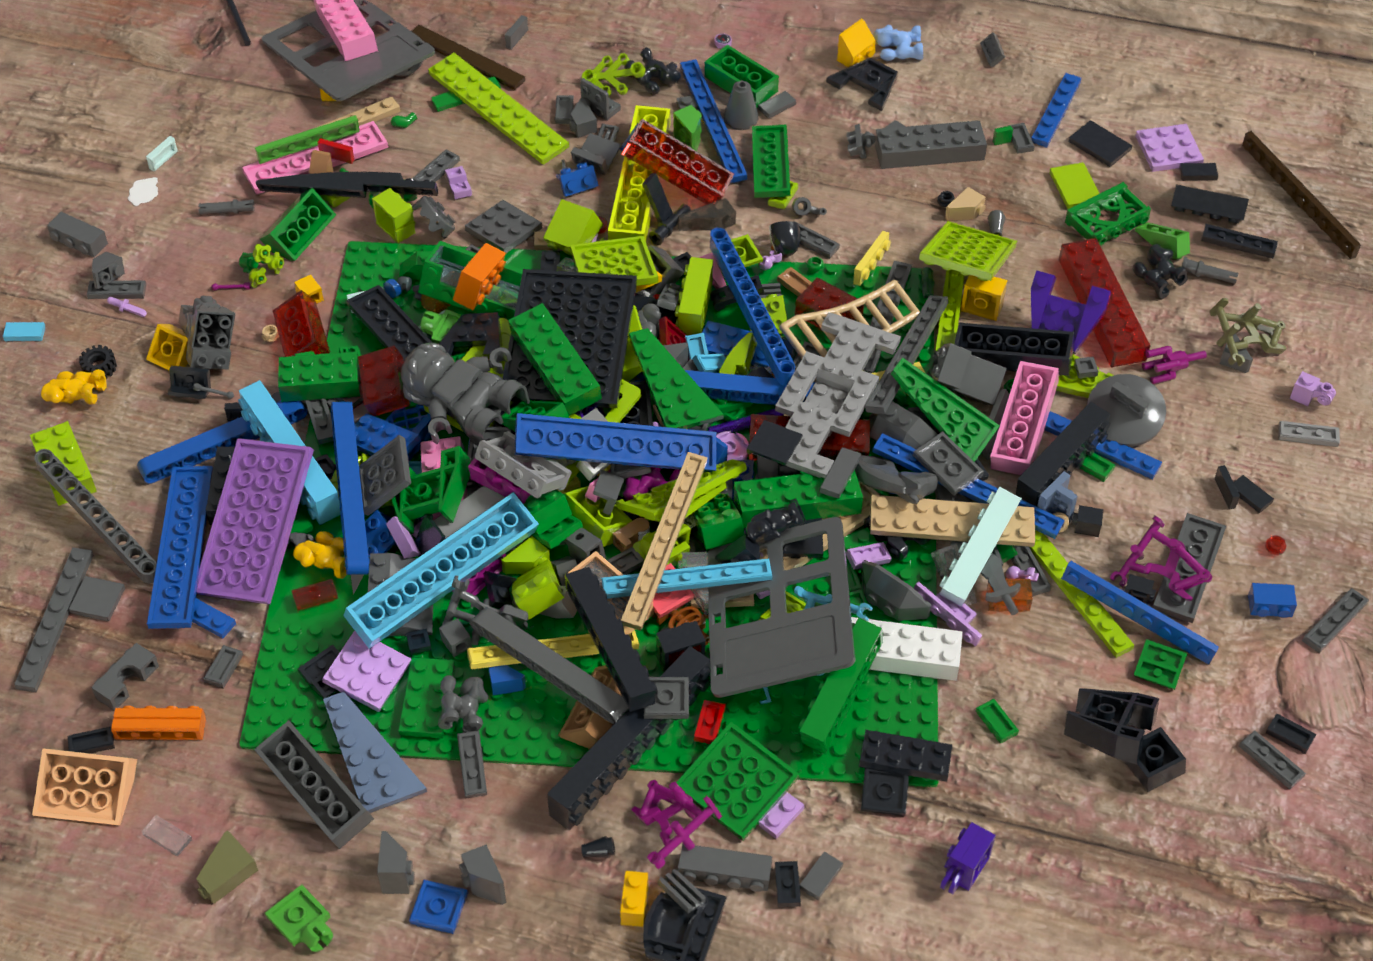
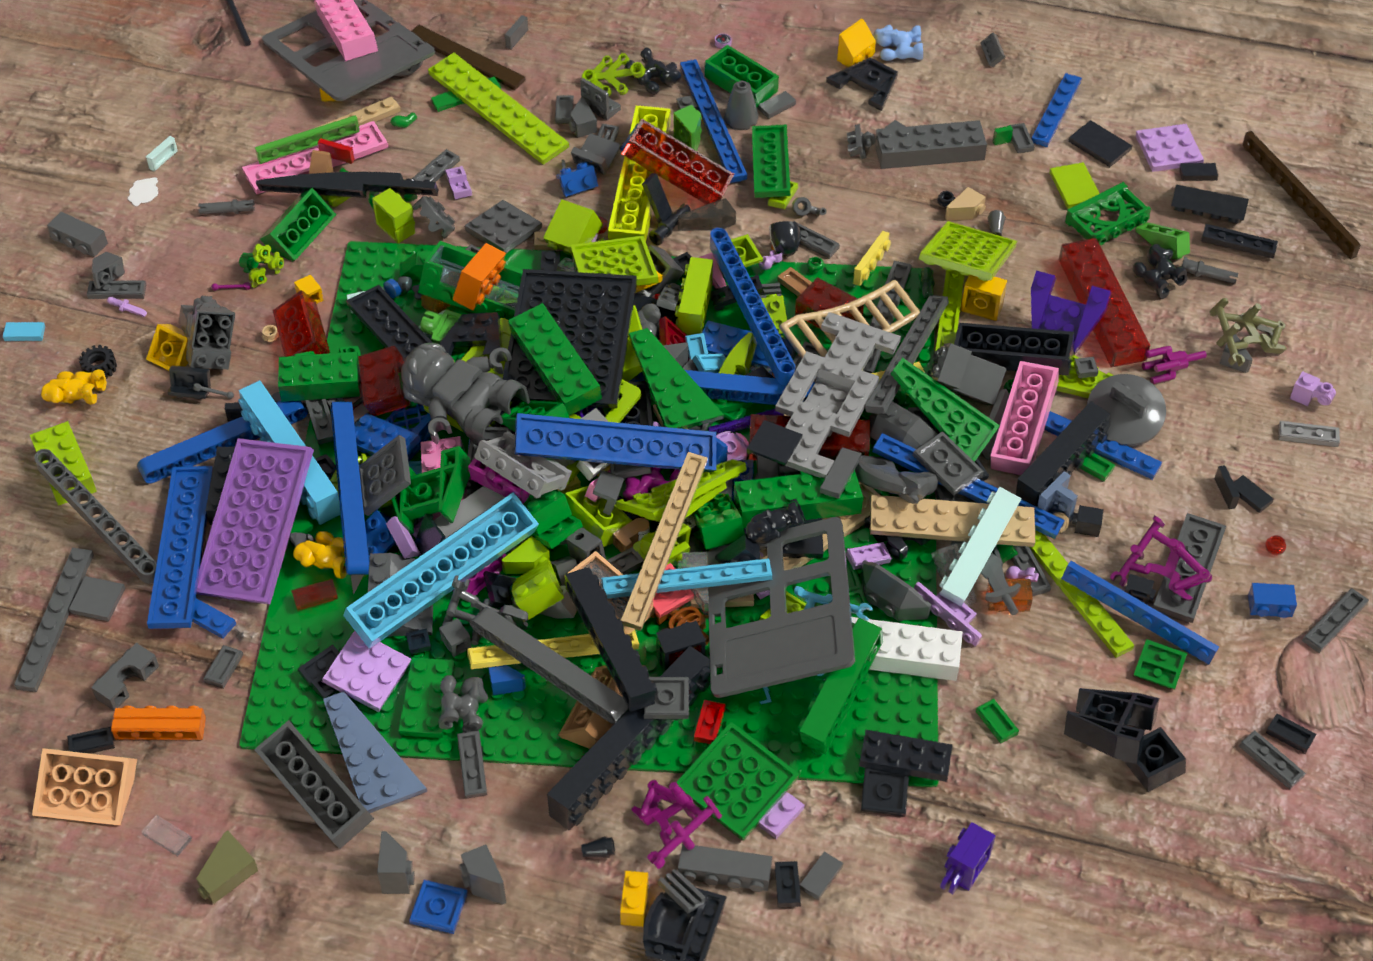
bright green plate [265,884,333,952] -> none

